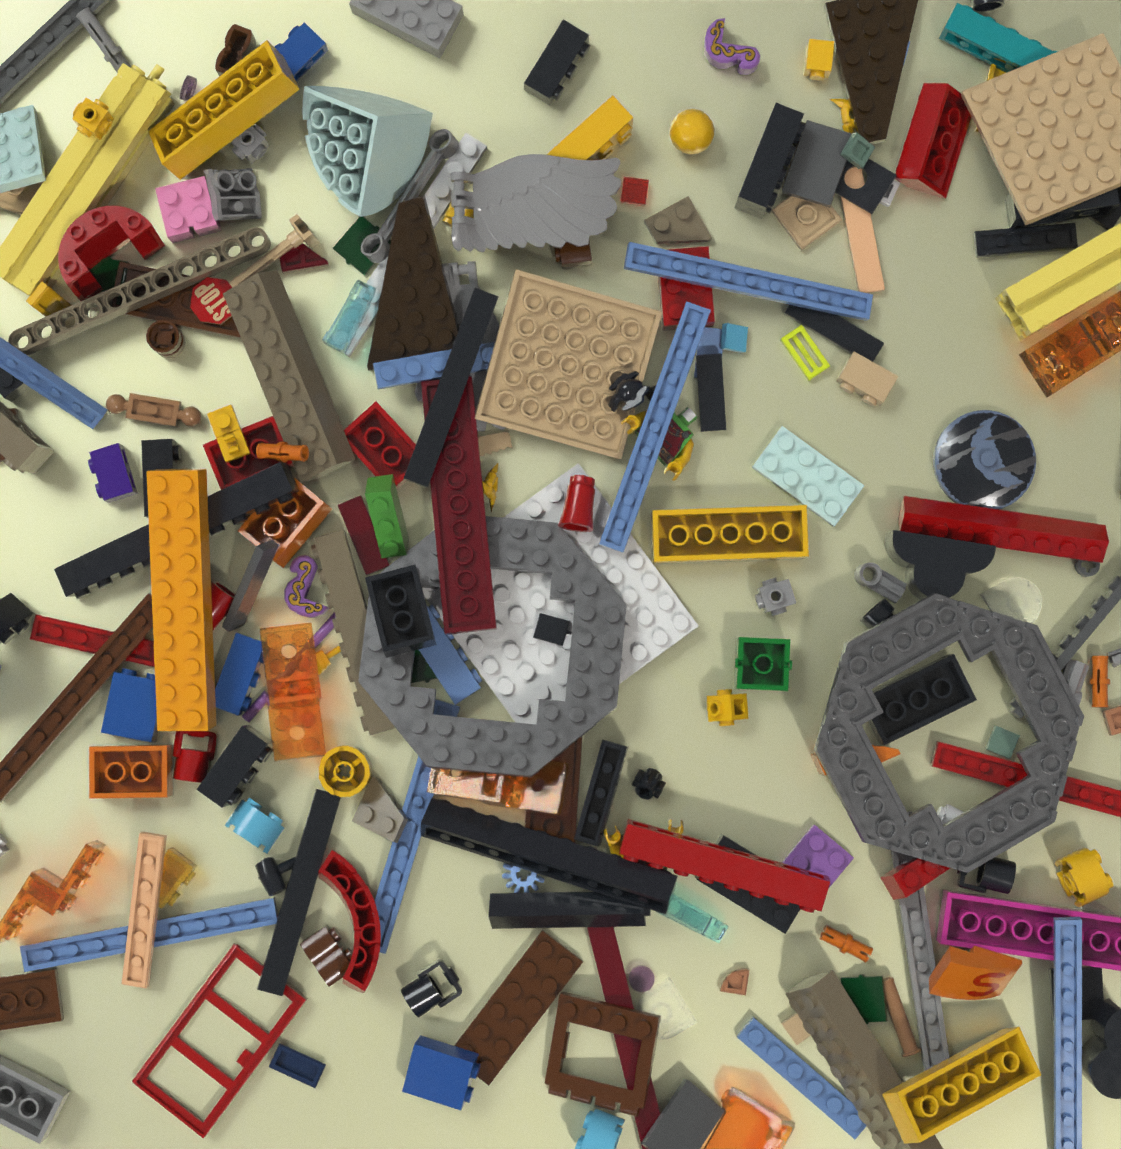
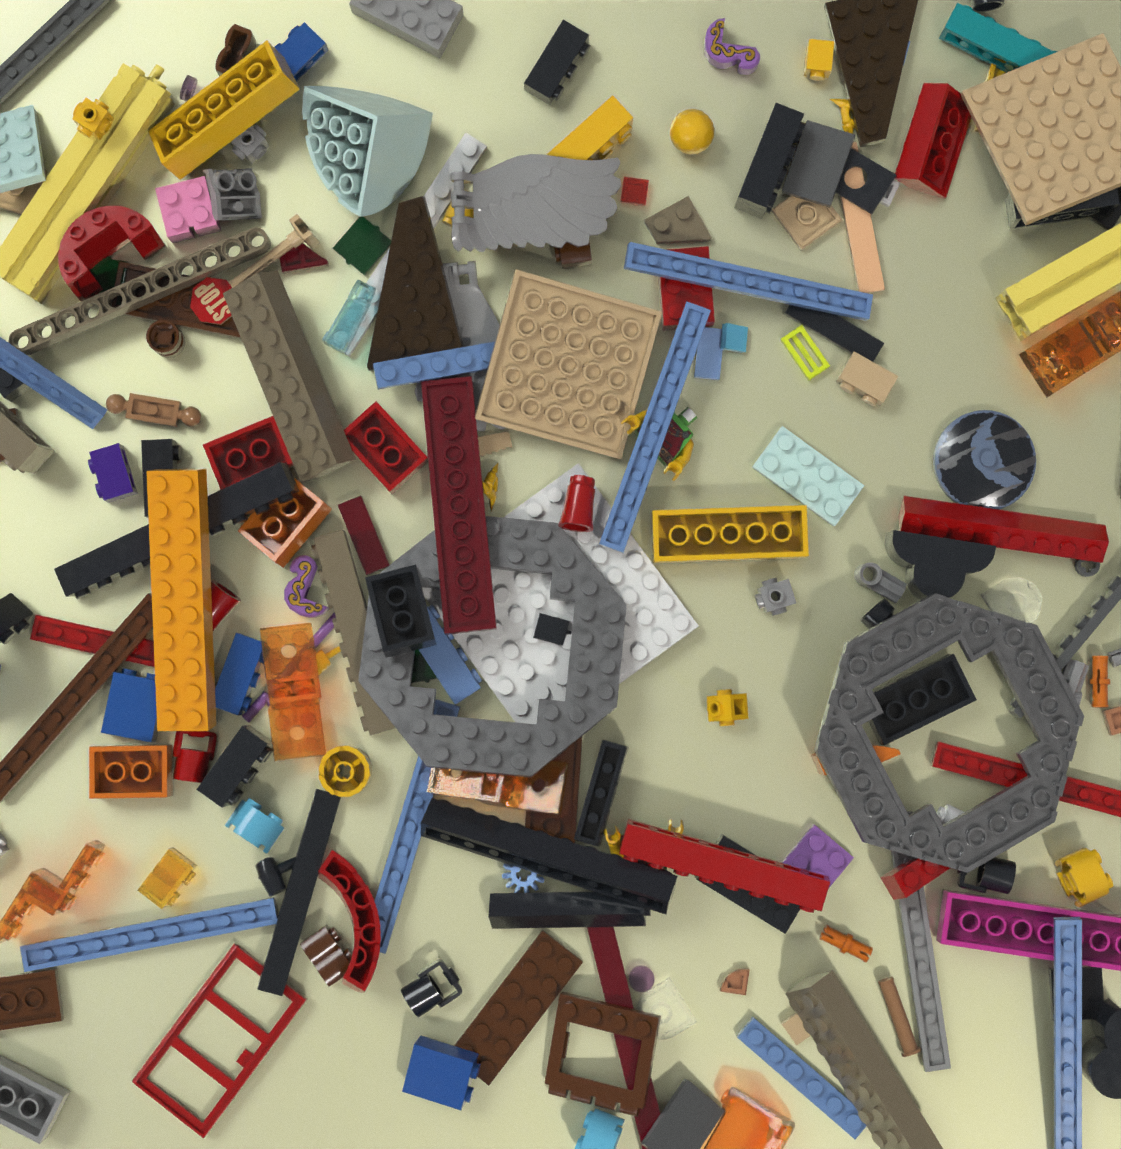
yellow tile [26,282,72,317] -> none
light grey pin [76,7,131,73] -> none
light nougat tile [122,832,167,989] -> none
yellow plate [207,405,251,463] -> none
dark grey tile [222,540,279,632] -> none
orange pin [256,442,309,462] -> none
dark blue tile [269,1043,326,1088] -> none
dark tan wing [352,776,408,843] -> none
light grey piece [361,129,459,263] -> none
bright green brick [365,474,409,558] -> none
black tile [403,288,499,488] -> none
black piece [608,371,656,412] -> none
black gear [632,768,666,800] -> none
clear light blue leg [657,894,729,943] -> none
black tile [696,353,726,432] -> none
green brick [734,637,792,691] -> none
sand green tile [840,132,875,169] -> none
dark green piece [841,974,888,1024] -> none
yellow brick [882,1027,1041,1144] -> none
orange slope [929,946,1022,1000] -> none
black tile [973,223,1078,258] -> none
sand green tile [985,725,1020,759] -> none

